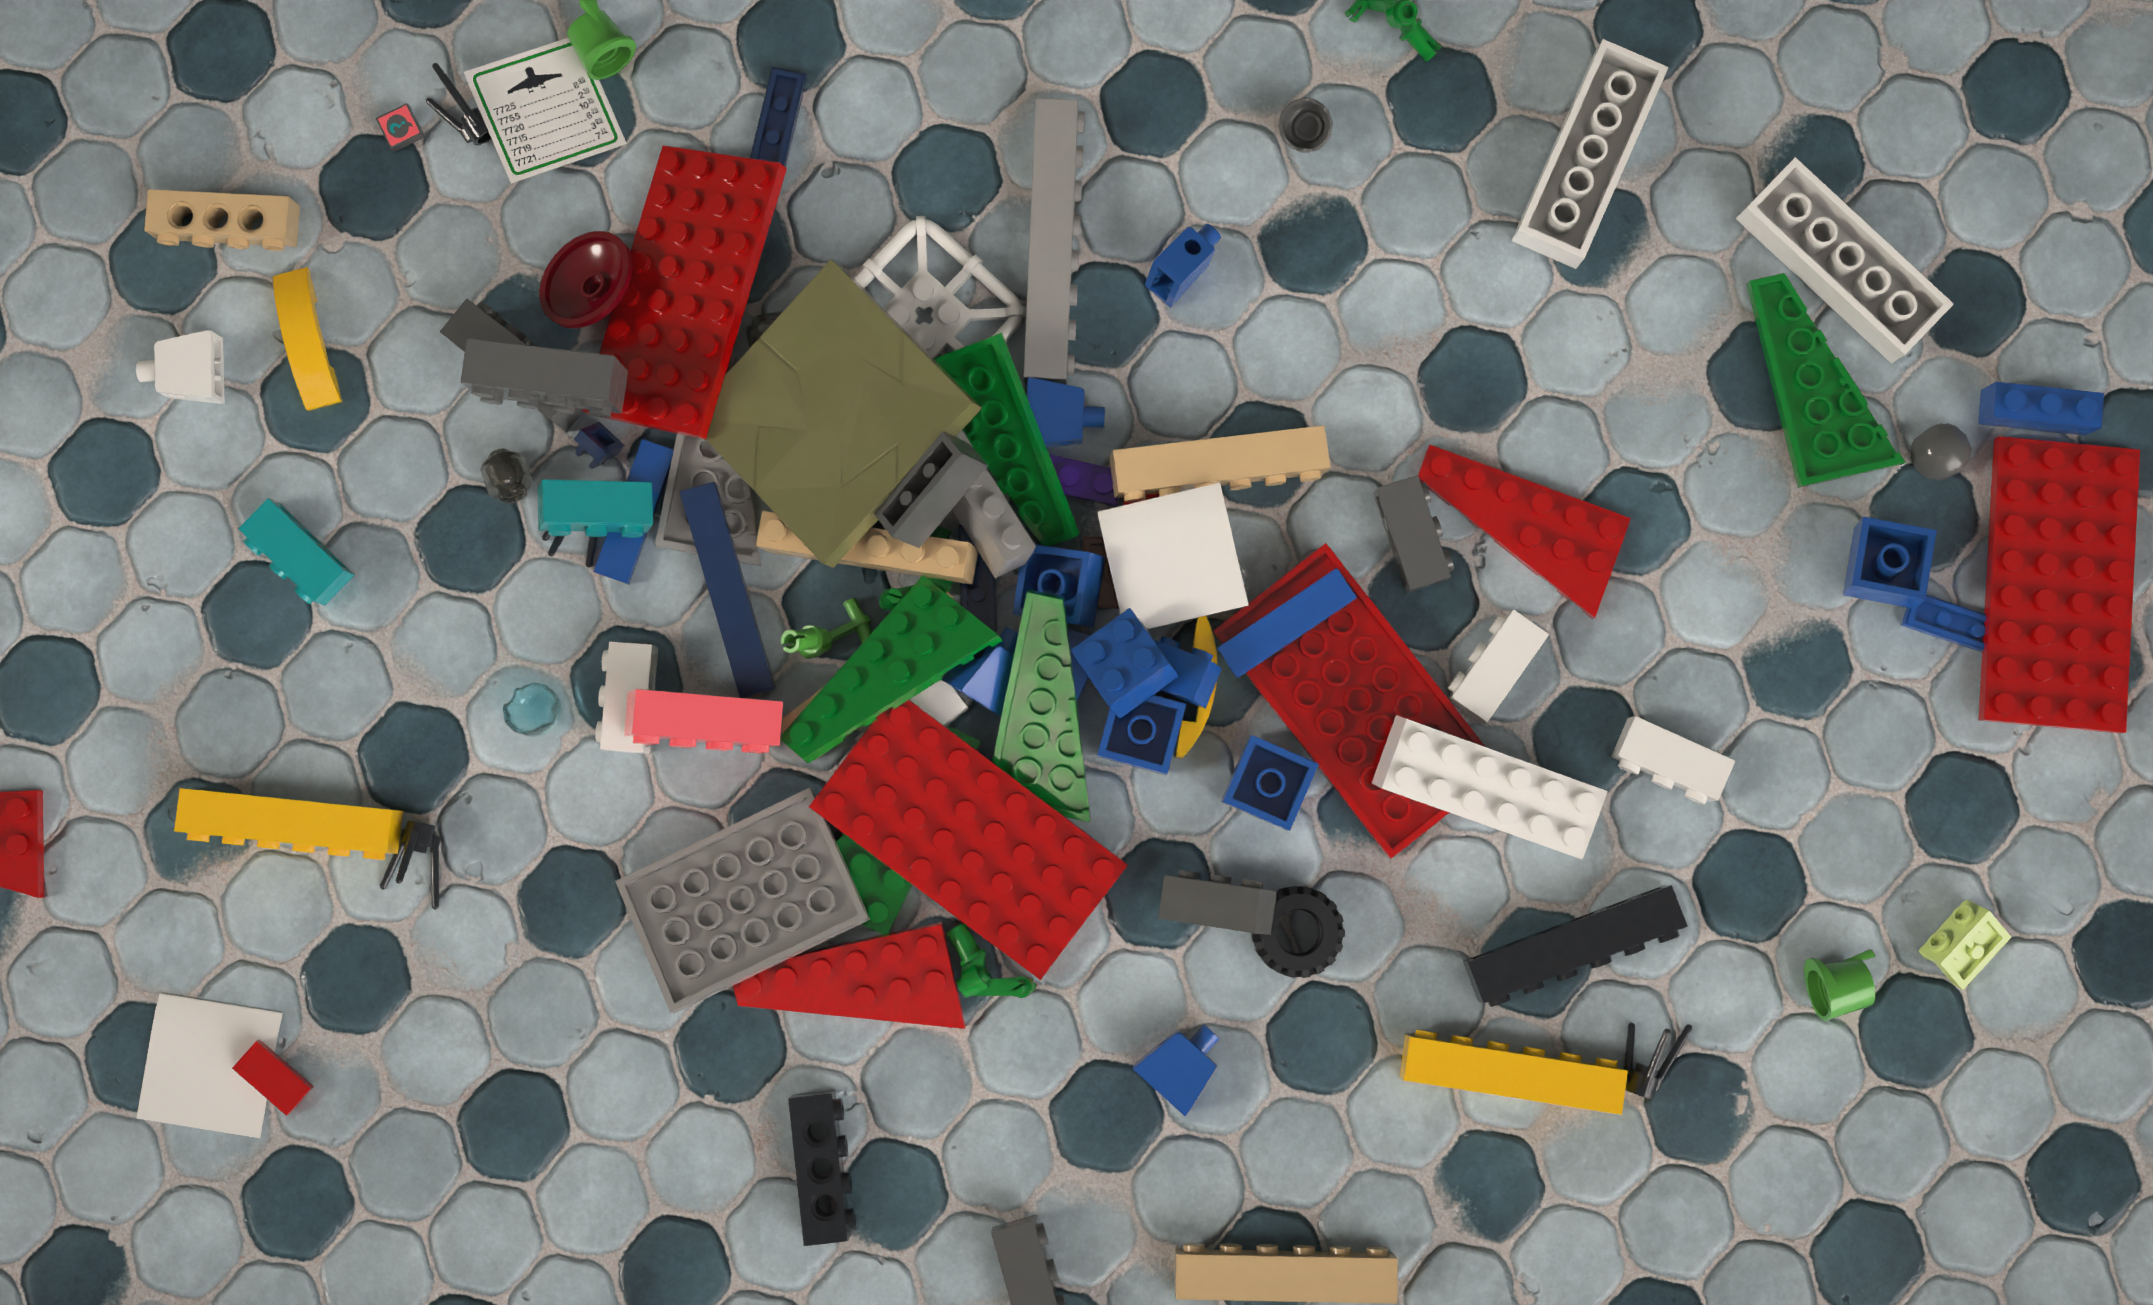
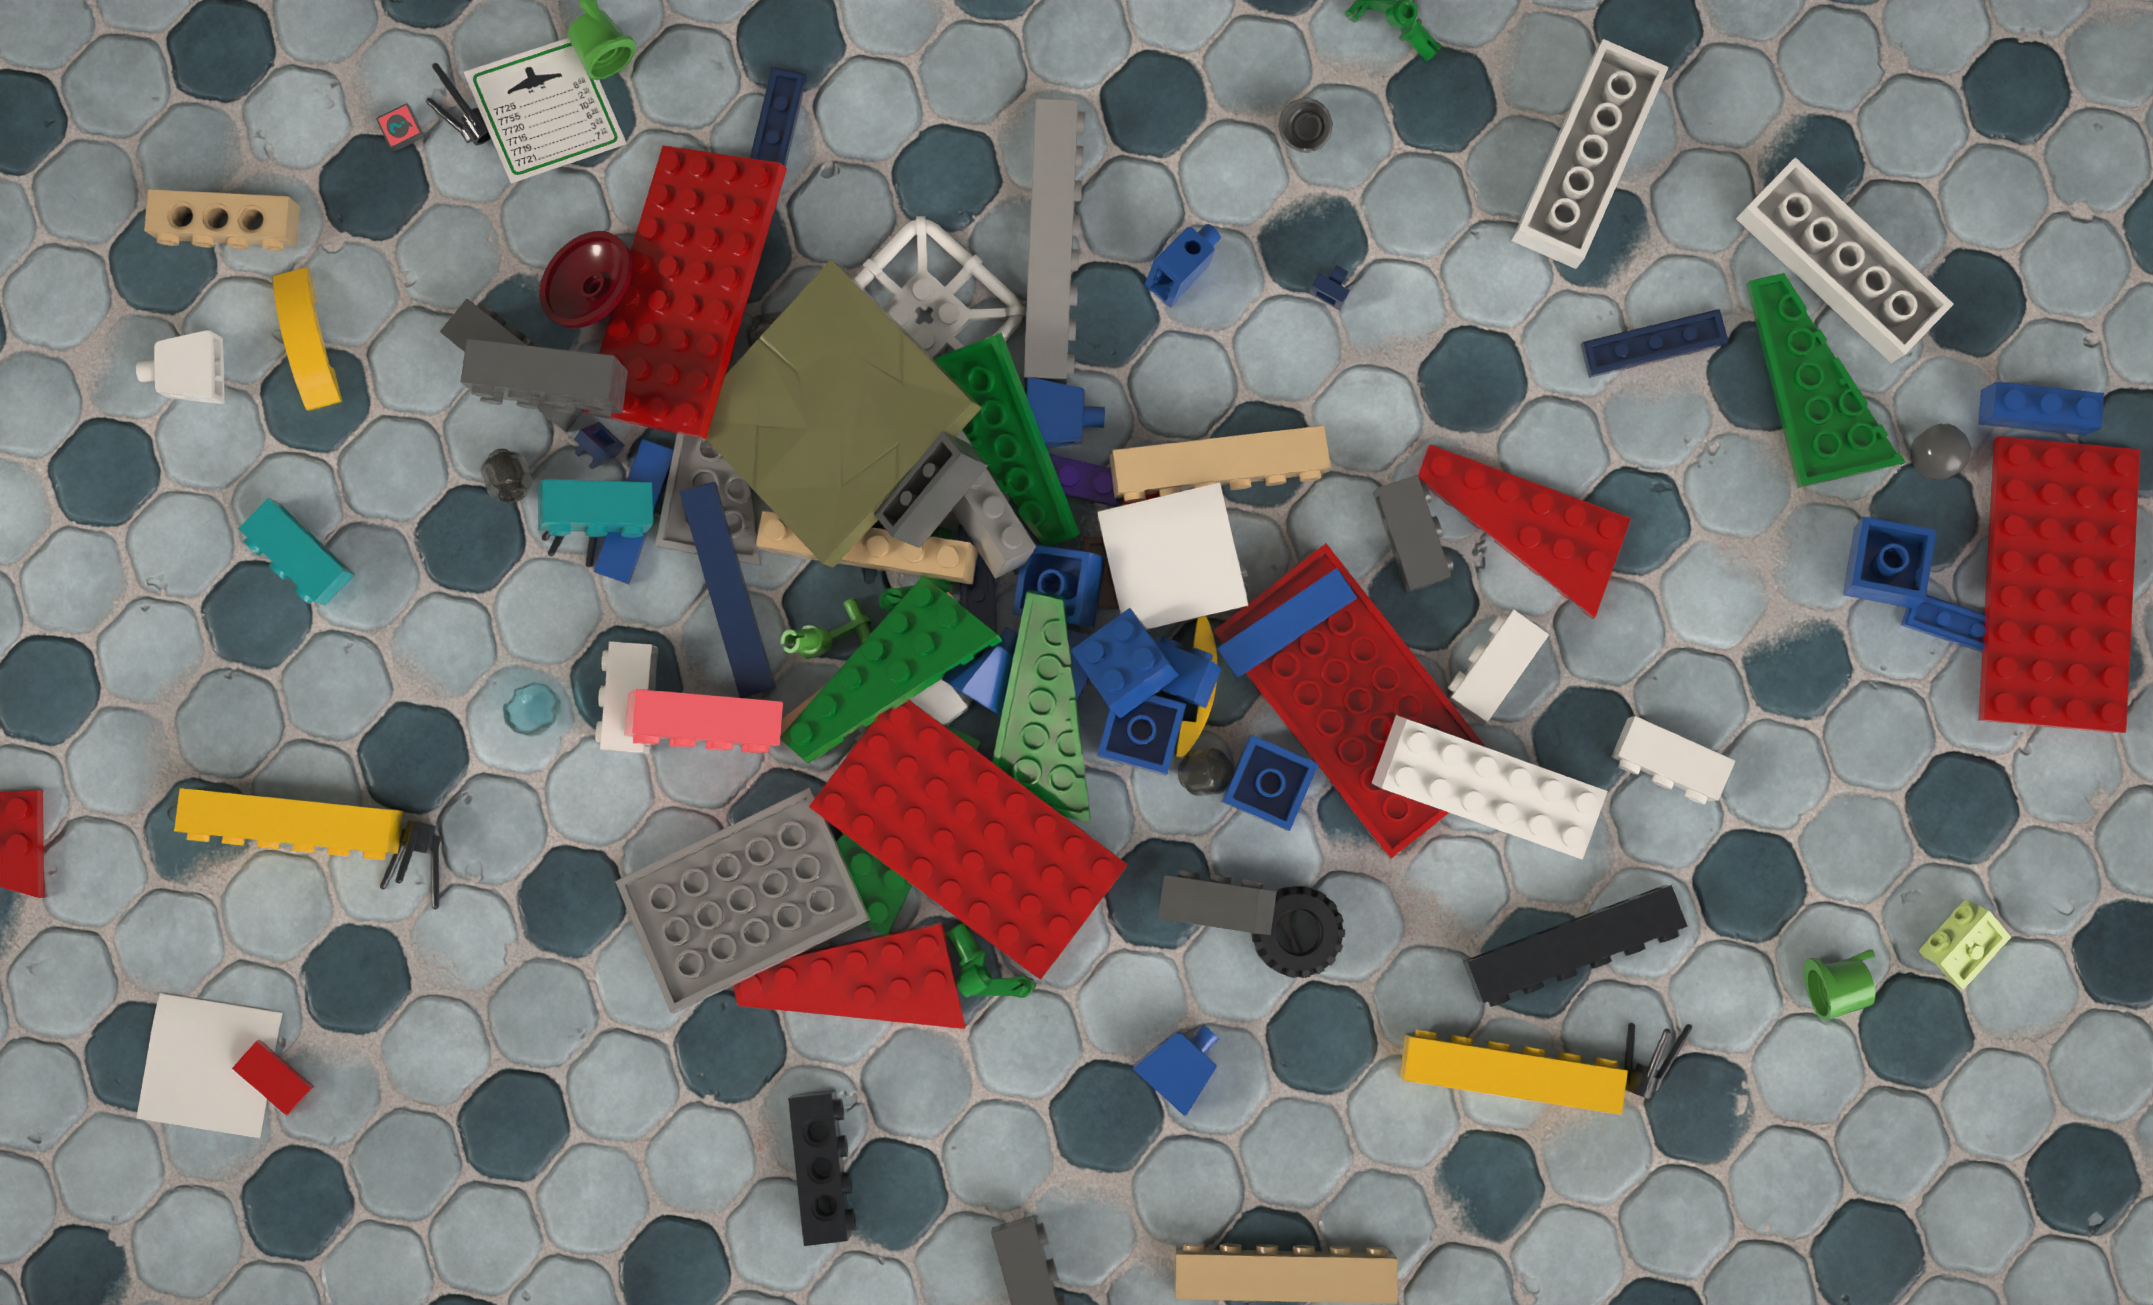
none -> clear smoke head [1178,748,1234,796]
none -> dark blue tile [1309,265,1350,311]
none -> dark blue tile [1580,309,1729,378]

